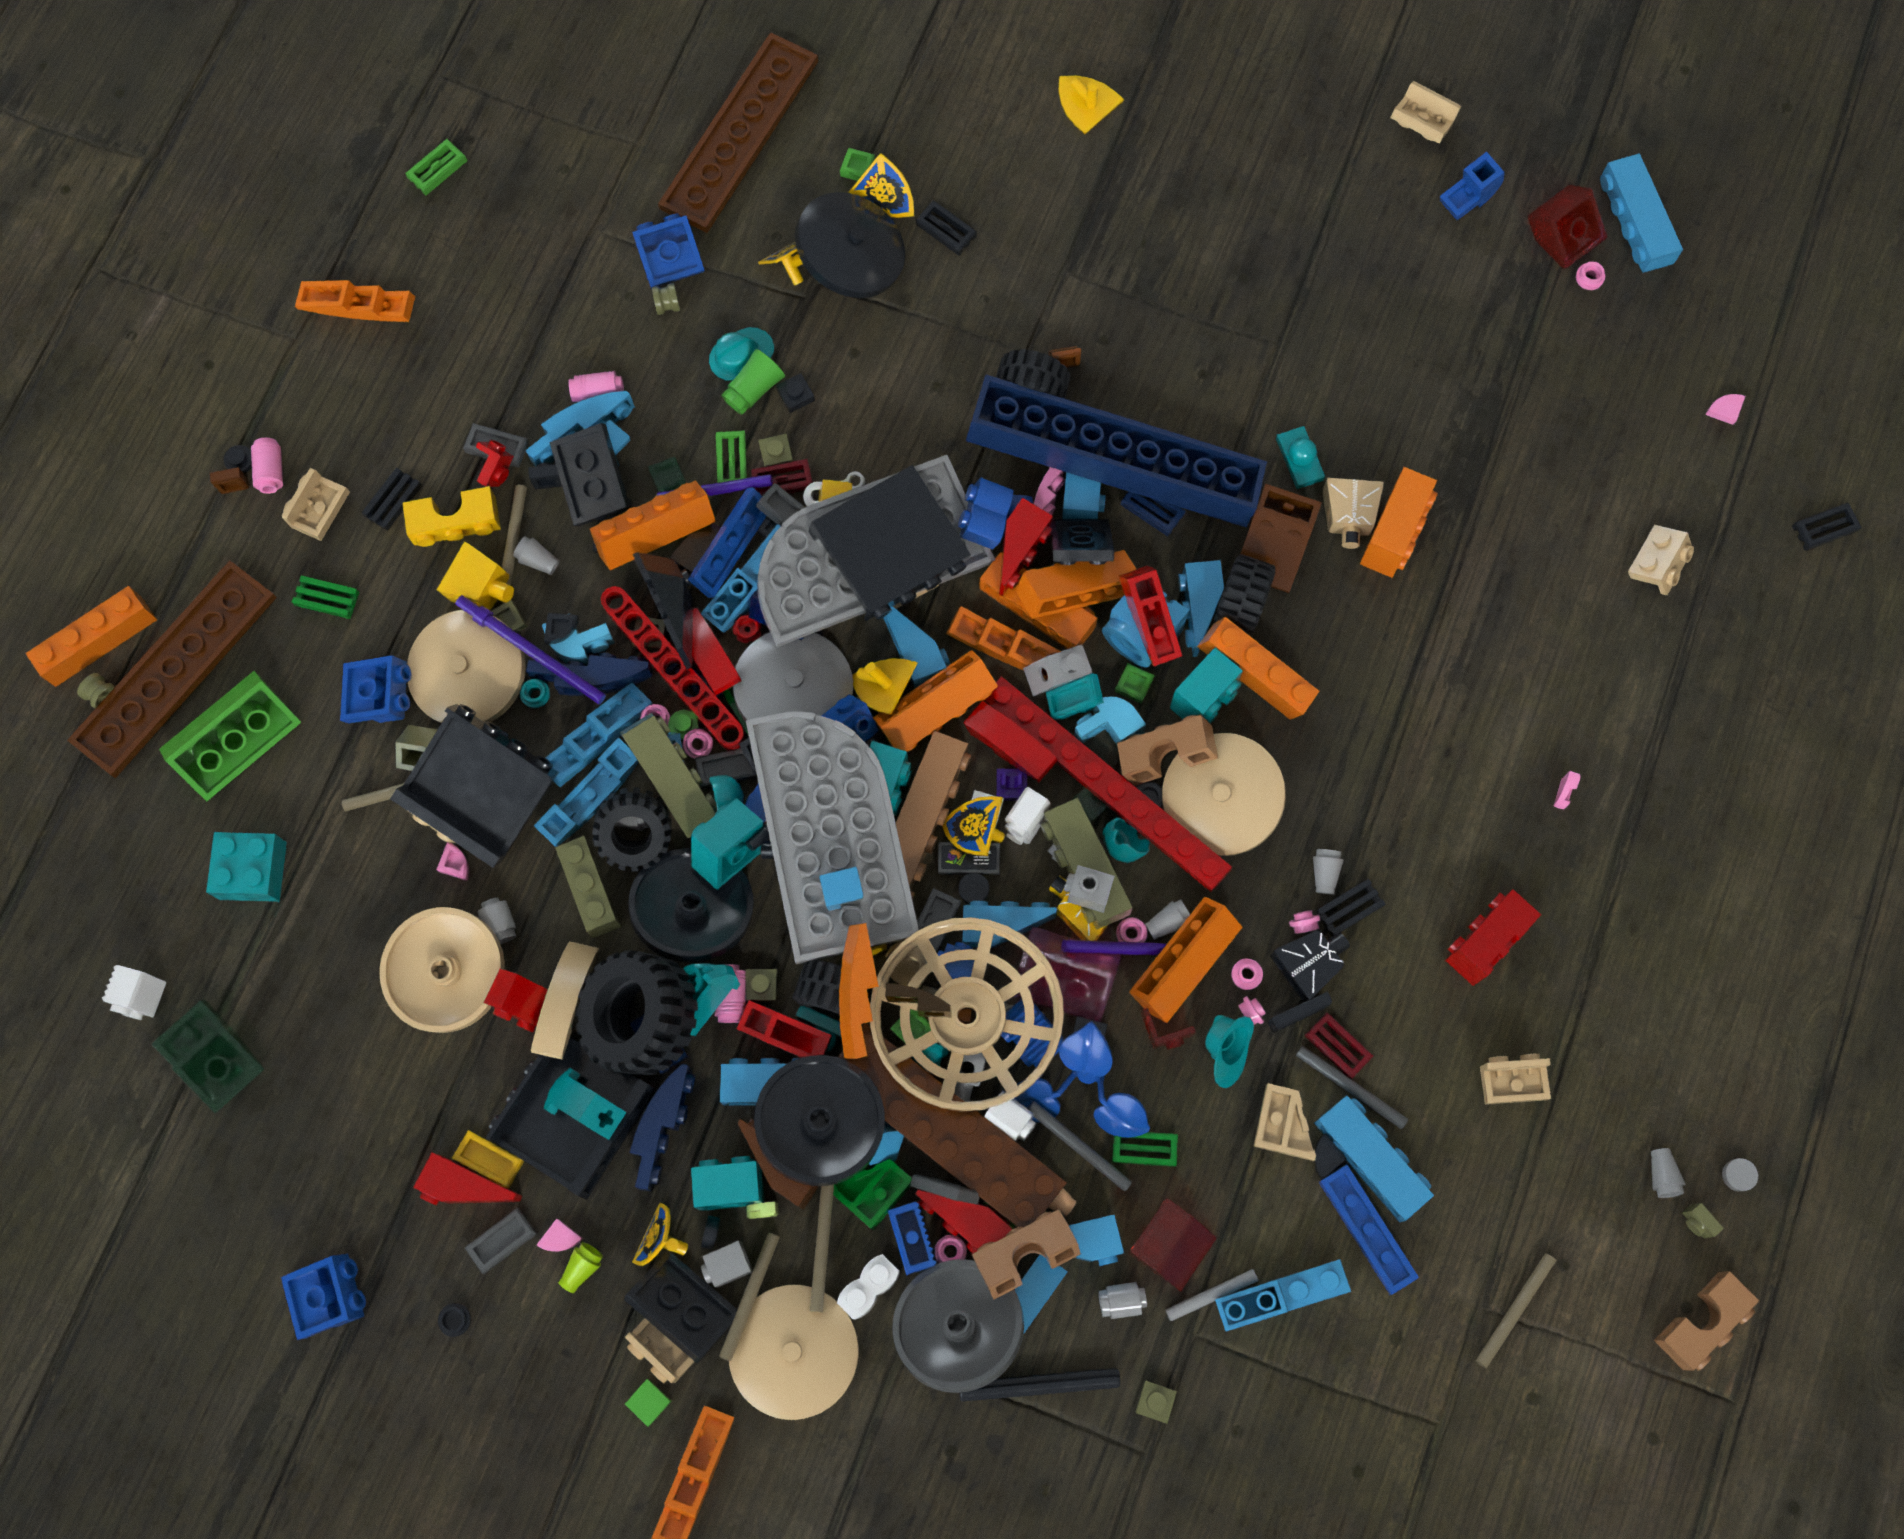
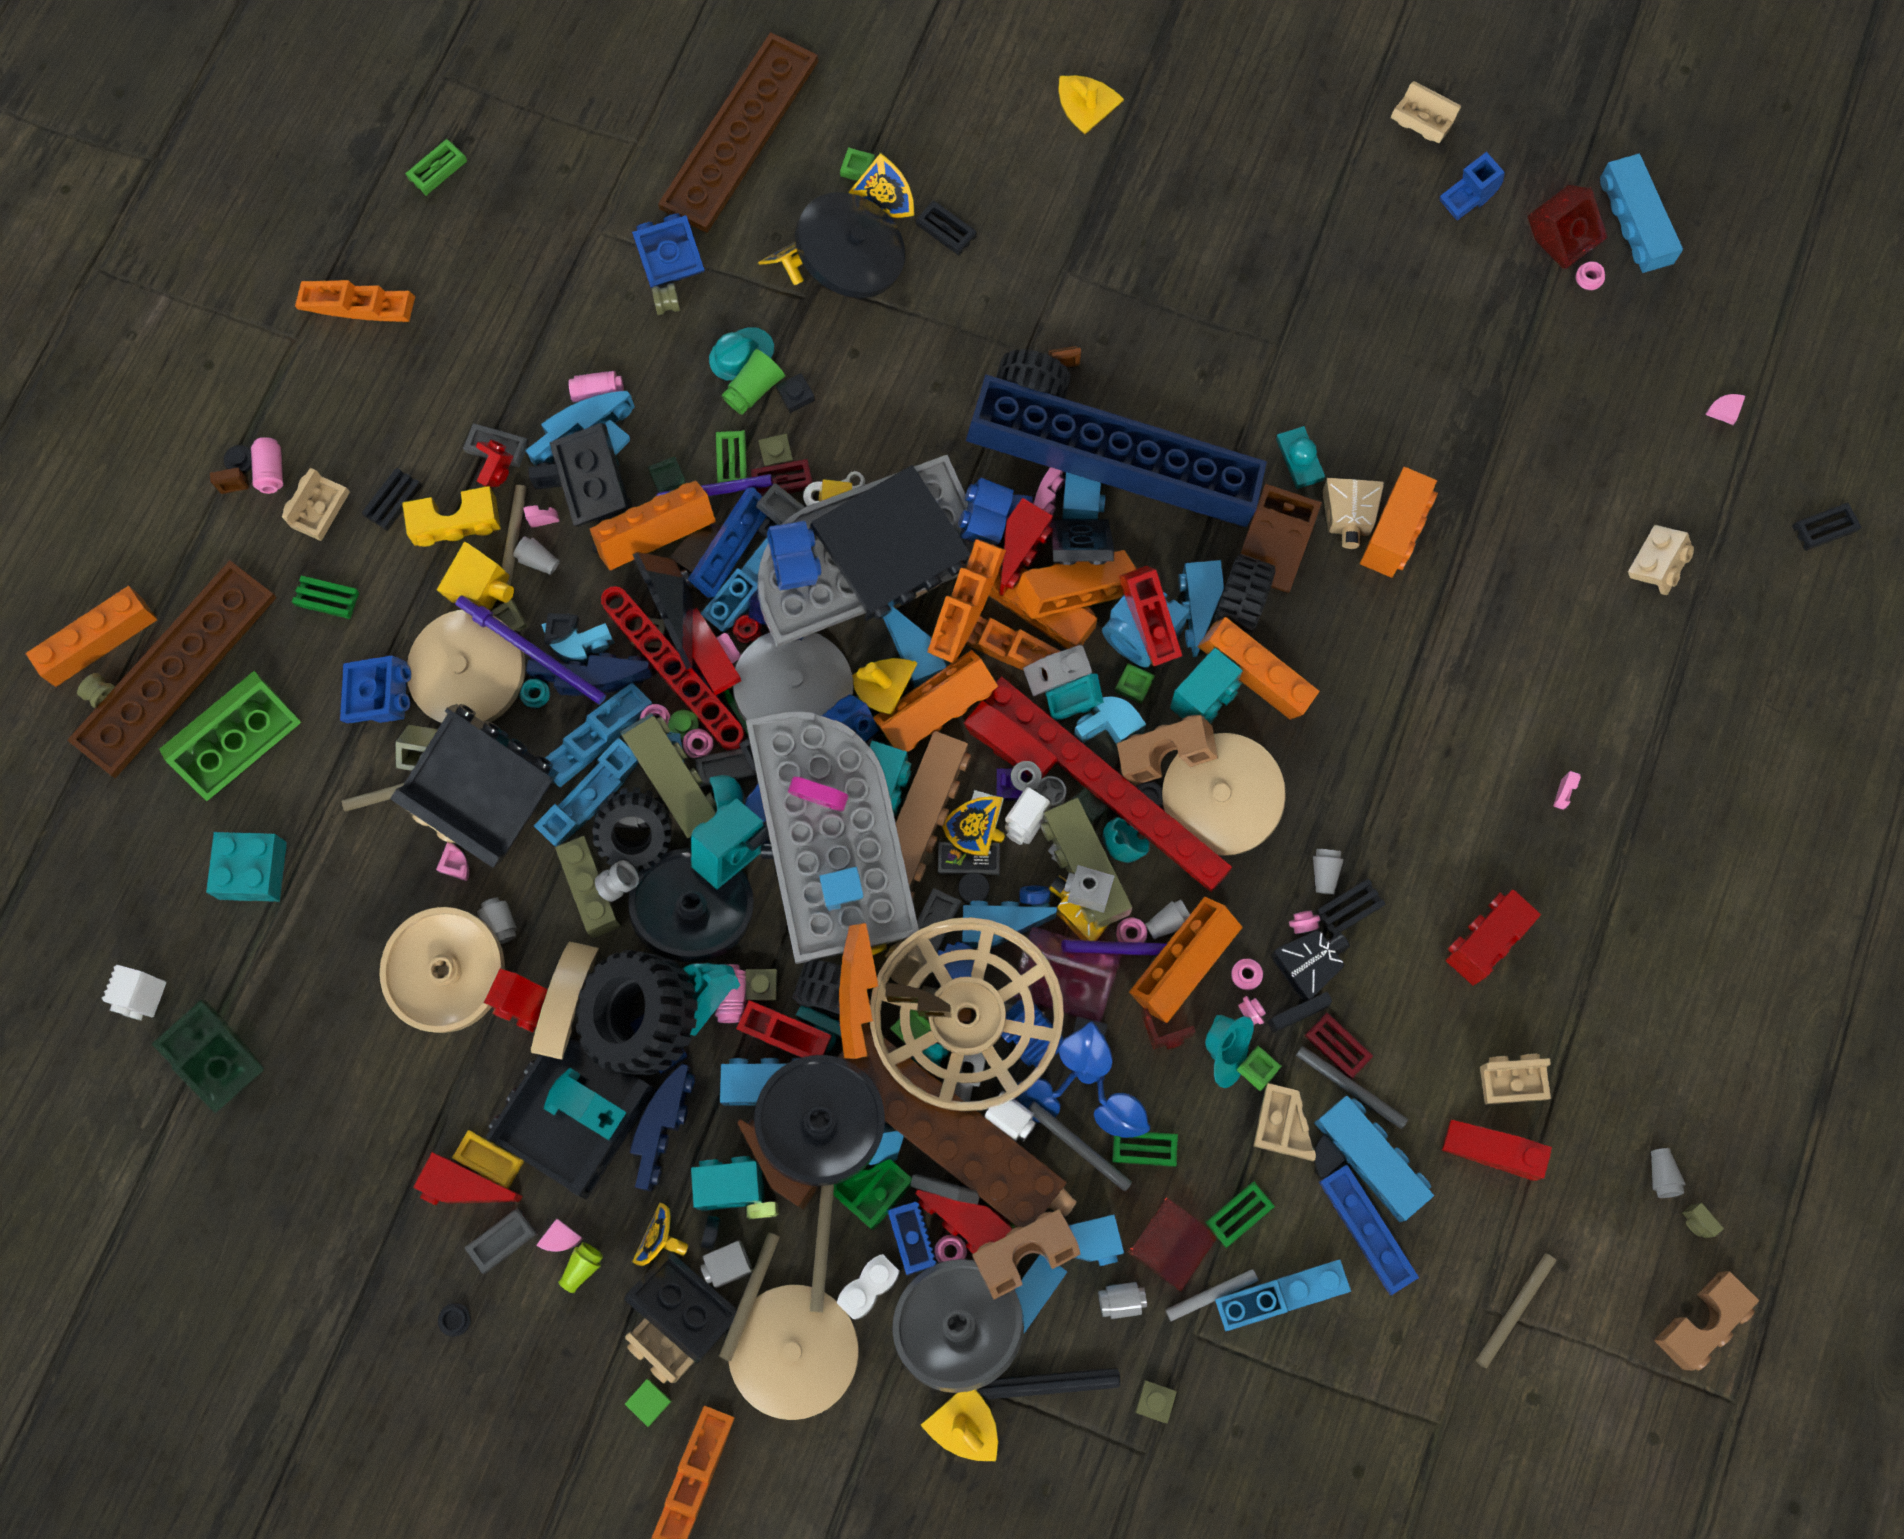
blue plate [281,1254,366,1340] -> none
dark blue tile [1120,491,1186,537] -> none
light grey tile [1722,1158,1758,1192] -> none
none -> bright pink tile [523,505,560,528]
none -> light grey wheel [595,860,639,902]
none -> bright pink tile [716,633,741,663]
none -> blue brick [767,521,821,591]
none -> dark pink beam [787,776,849,811]
none -> yellow shield [921,1390,998,1461]
none -> orange slope [927,539,1006,663]
none -> light grey plate [1011,761,1042,791]
none -> blue tile [1020,885,1050,905]
none -> light grey wheel [1036,776,1066,810]
none -> green tile [1205,1181,1275,1248]
none -> bright green tile [1237,1046,1282,1091]
none -> red slope [1442,1120,1552,1181]

